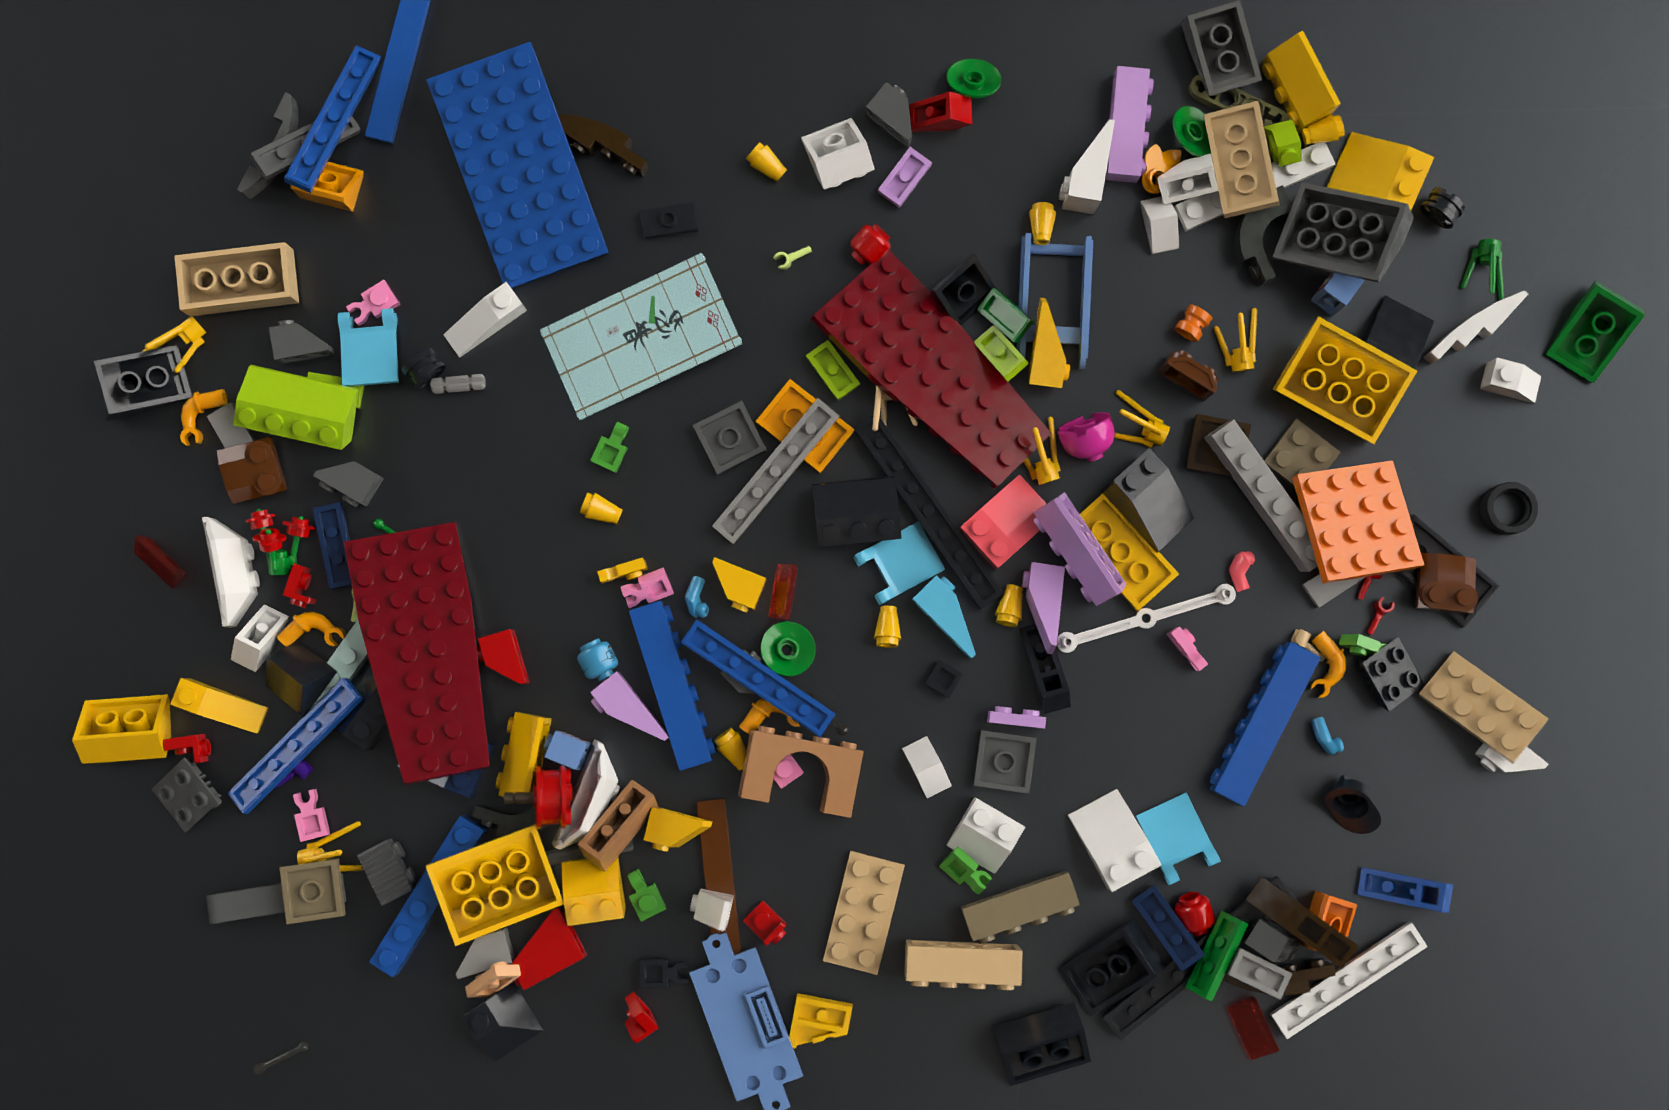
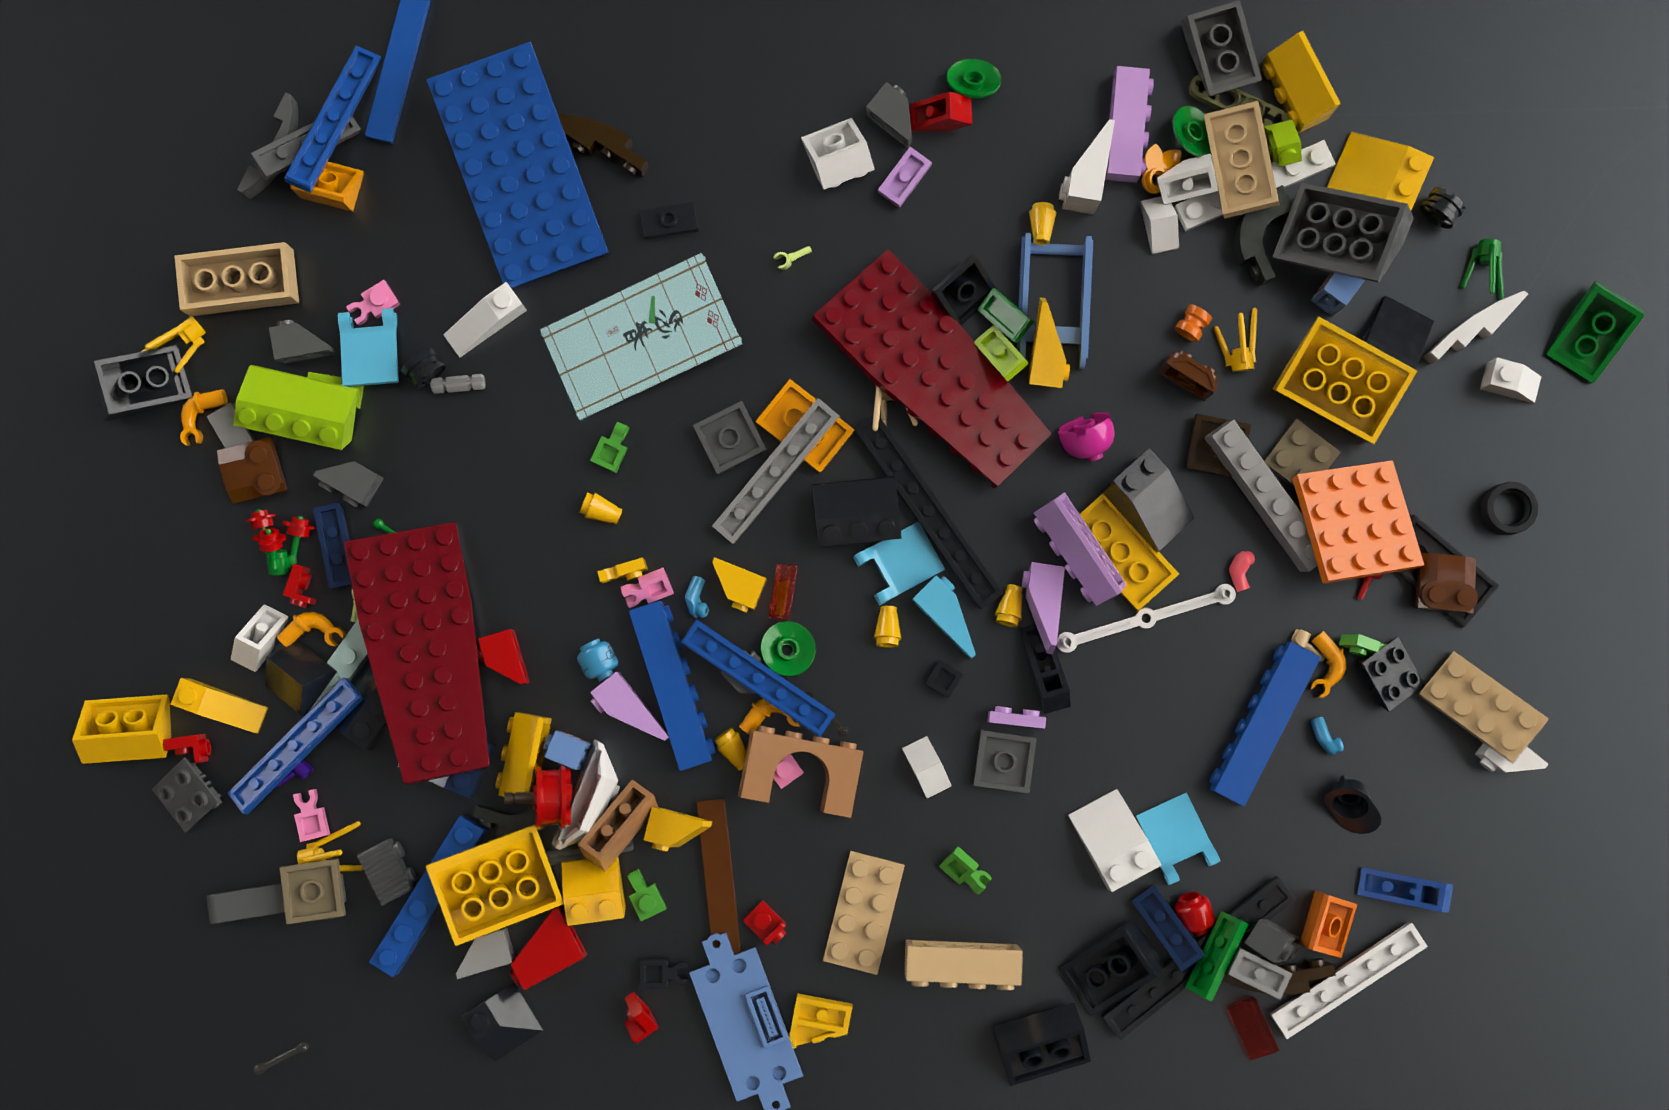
clear red slope [134,535,187,588] -> none
white wedge [202,517,260,628] -> none
light nougat plate [465,962,521,998] -> none
white slope [690,889,734,931] -> none
yellow cone [746,142,787,182] -> none
lime plate [806,340,860,401] -> none
red head [850,223,891,265] -> none
white slope [947,797,1025,874] -> none
coral slope [959,474,1046,571] -> none
dark tan brick [960,871,1080,944] -> none
yellow plant [1023,416,1061,485] -> none
yellow plant [1114,390,1170,448] -> none
bright pink plate [1167,626,1208,671] -> none
dark brown slope [1246,877,1359,969] -> none
yellow cone [1301,114,1345,145] -> none
light grey tile [1302,573,1365,608] -> none
red hand [1366,597,1395,635] -> none

